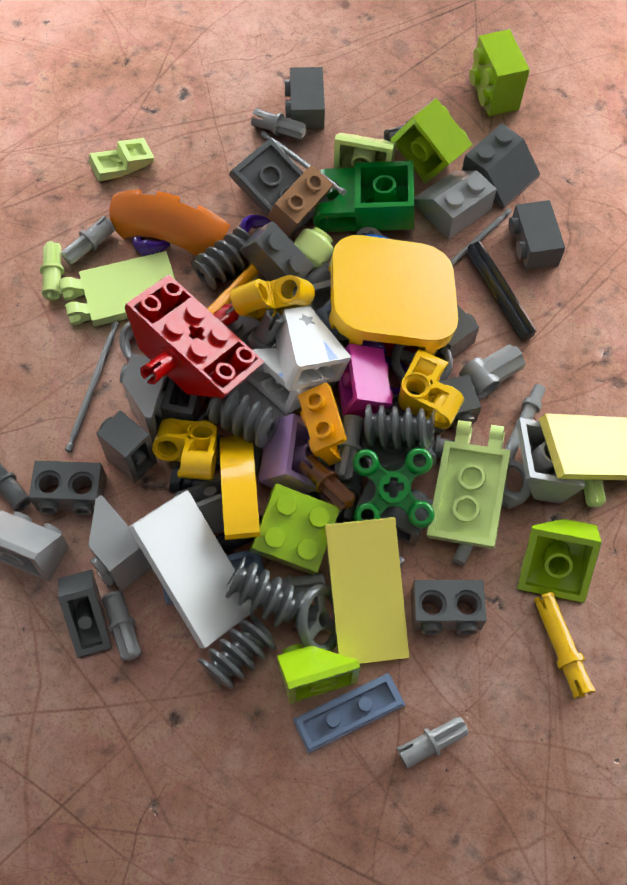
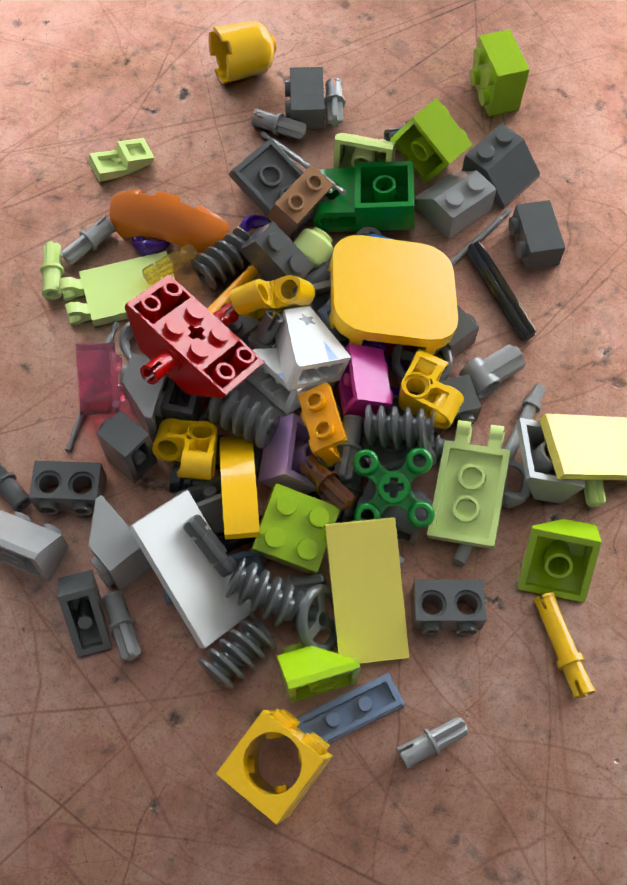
none -> clear pink brick [76,343,125,415]
none -> clear yellow axle [142,244,198,285]
none -> dark grey axle [183,514,238,577]
none -> yellow cylinder [208,21,277,83]
none -> yellow brick [216,709,333,825]
none -> light grey axle [324,77,346,127]

